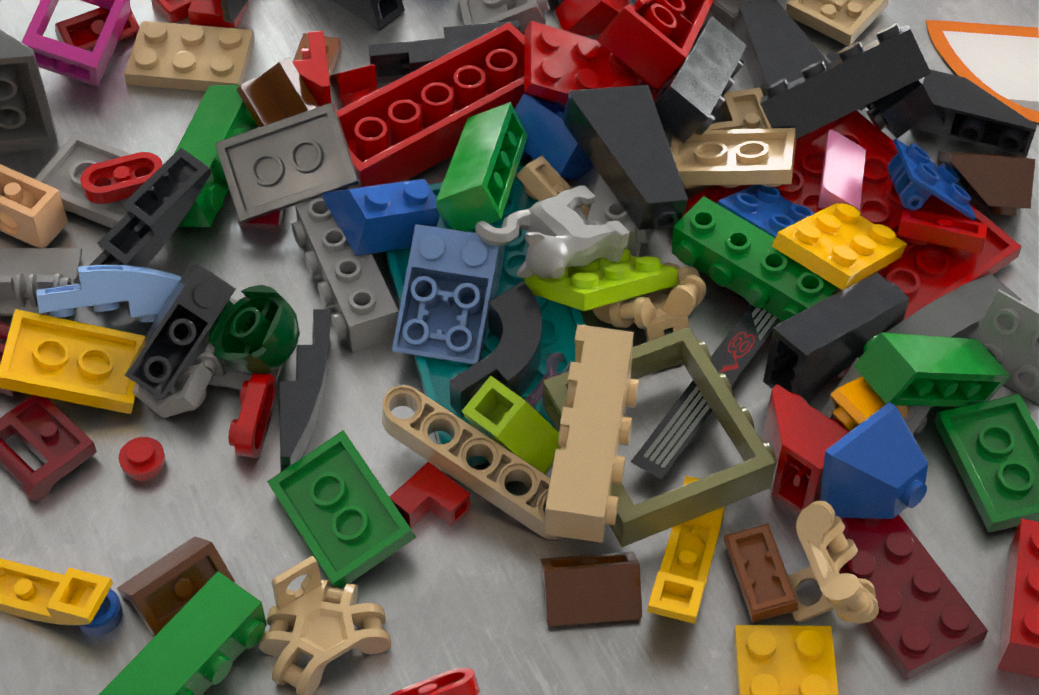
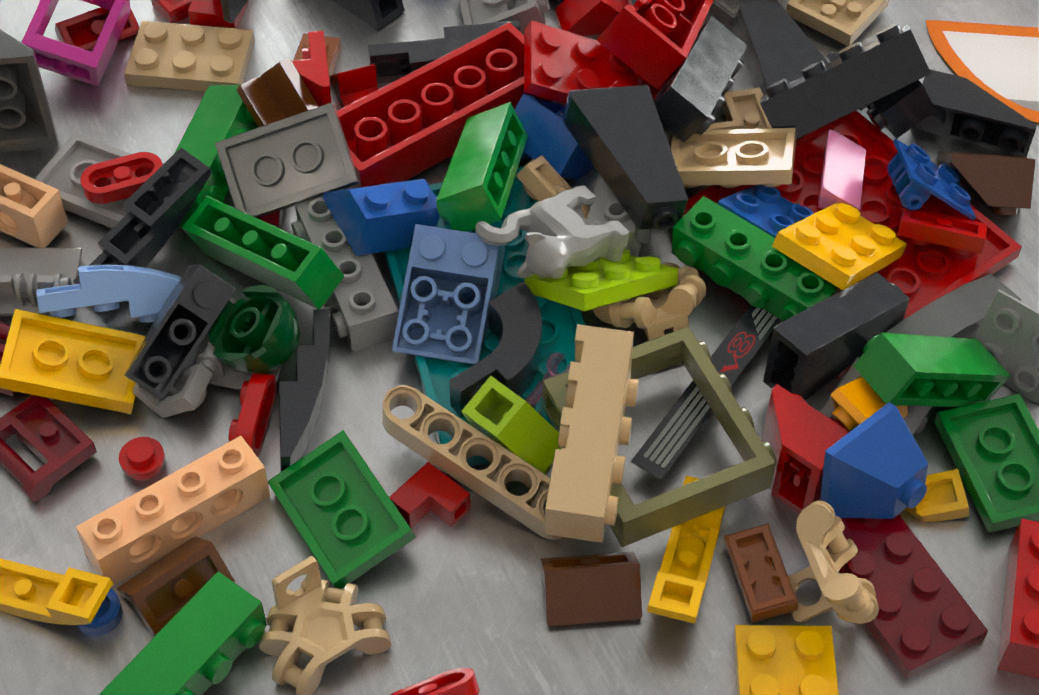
none -> light nougat brick [76,436,270,587]
none -> green brick [182,196,345,310]
none -> yellow slope [904,469,970,522]

